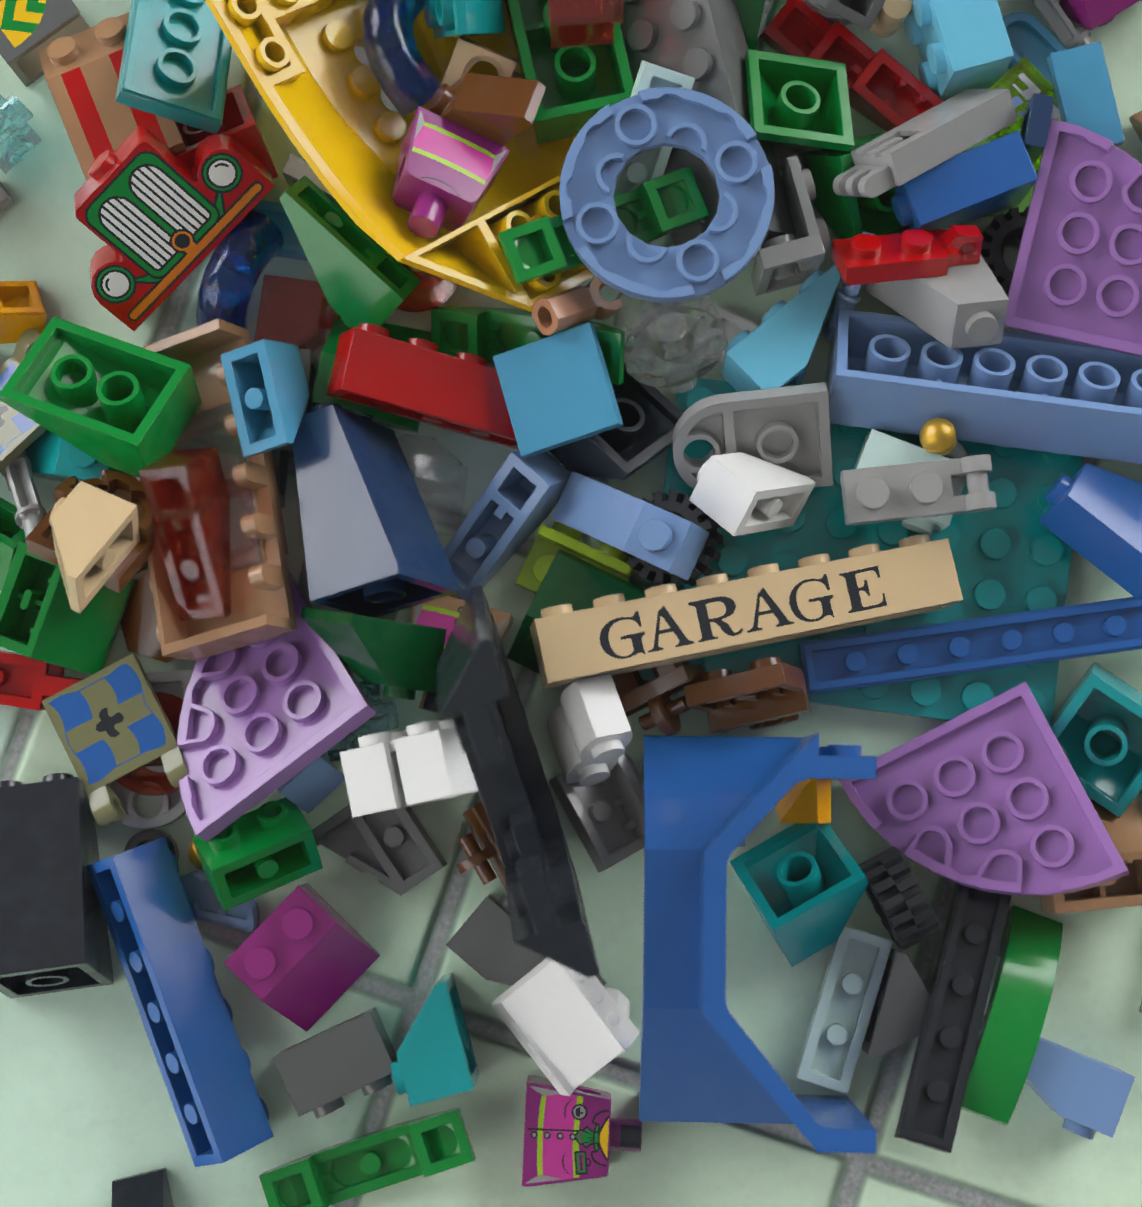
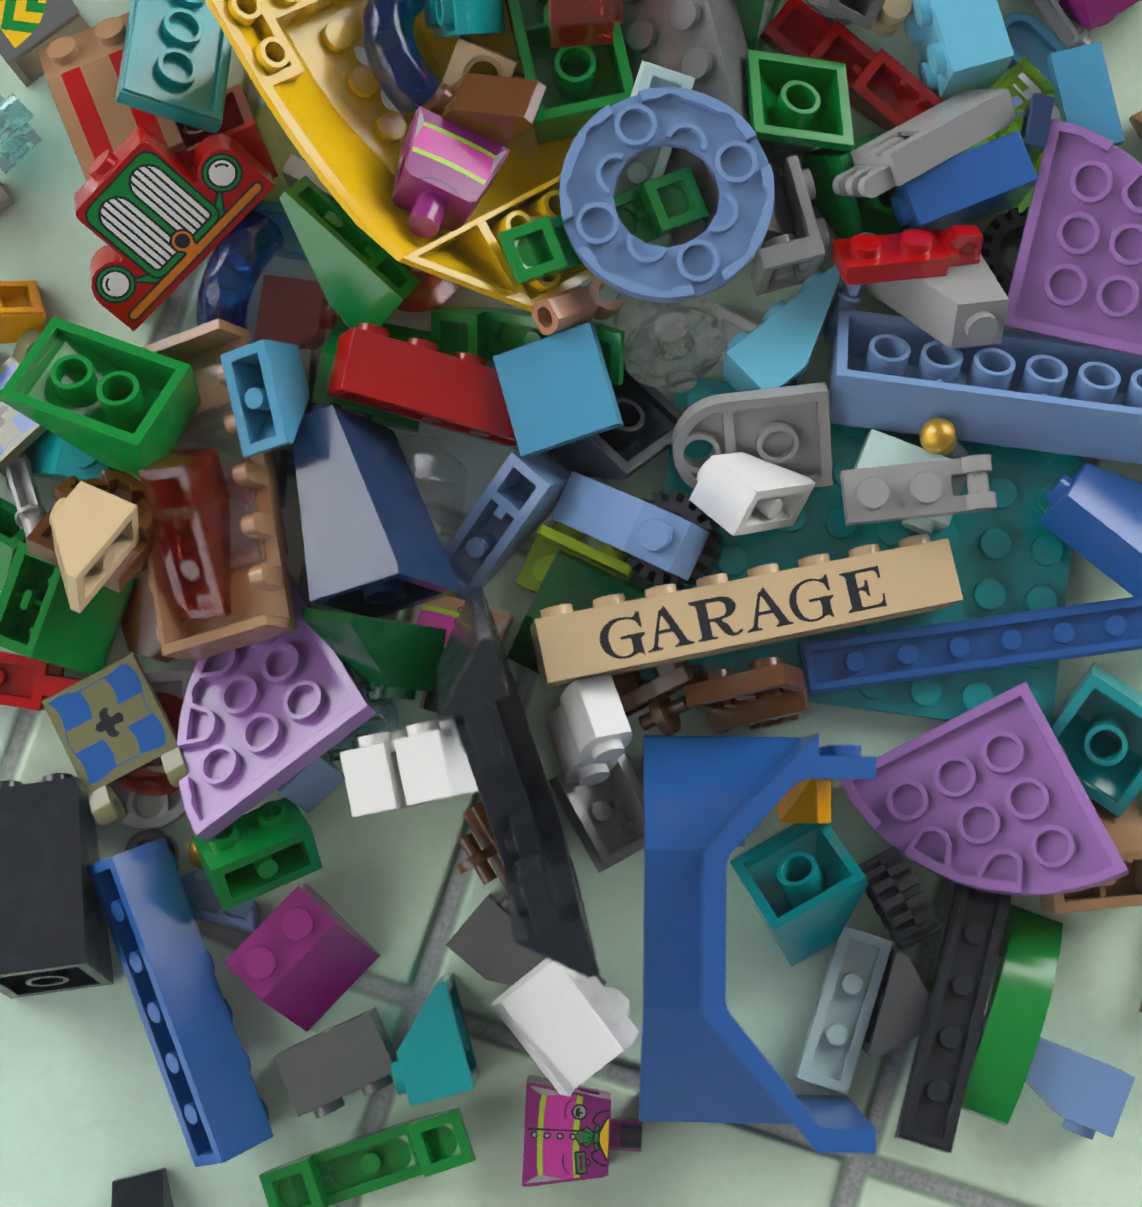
dark grey wing [312,804,448,895] -> none

